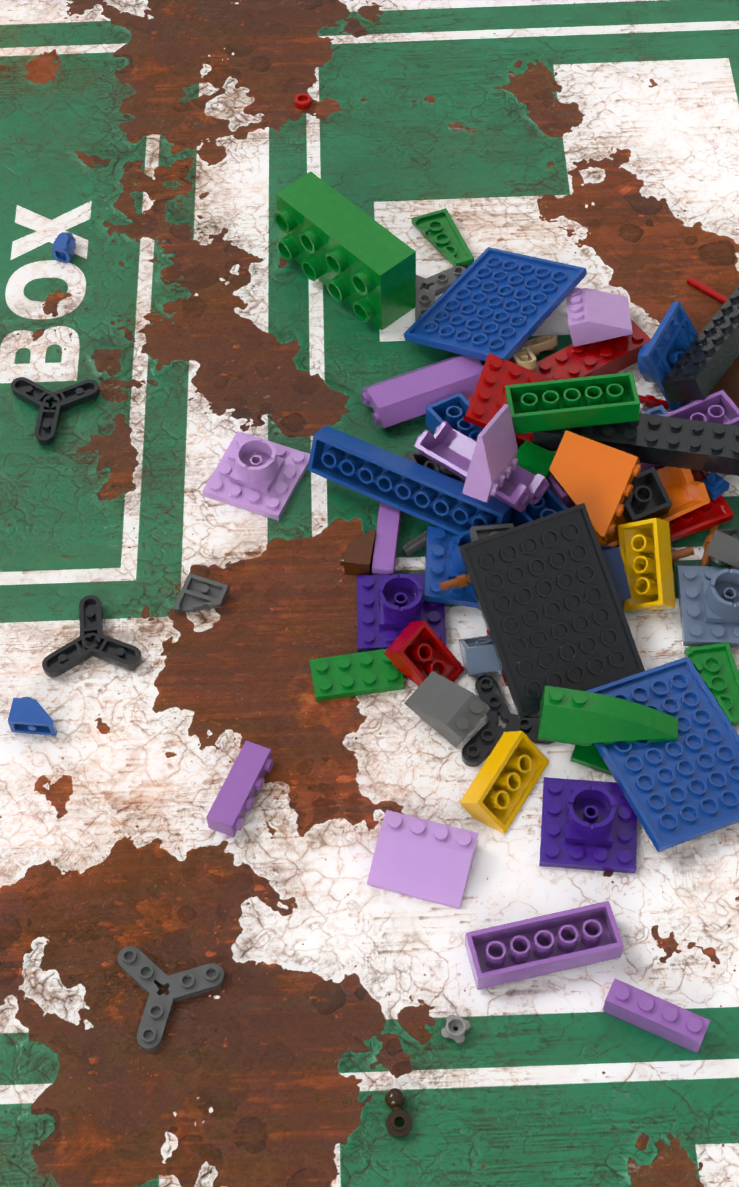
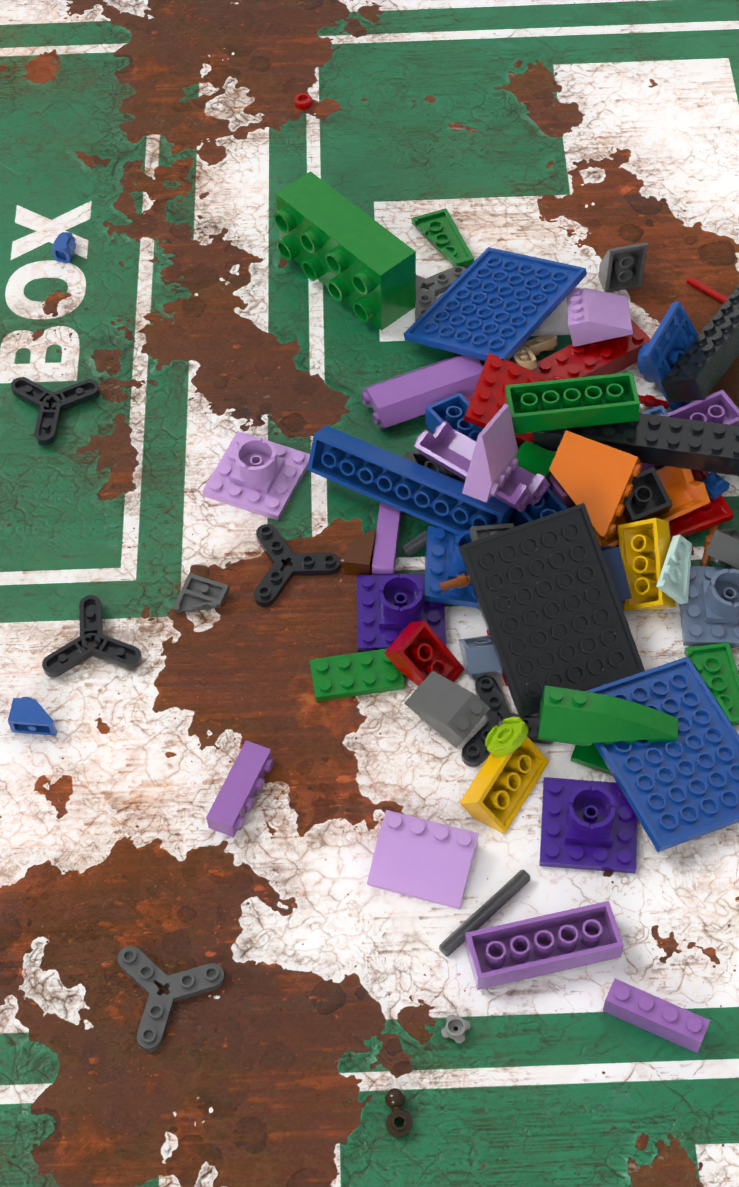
none -> black piece [254,524,341,607]
none -> dark grey axle [439,870,530,956]
none -> lime tile [485,717,528,757]
none -> dark grey slope [598,242,648,293]
none -> light aqua wing [656,535,692,604]

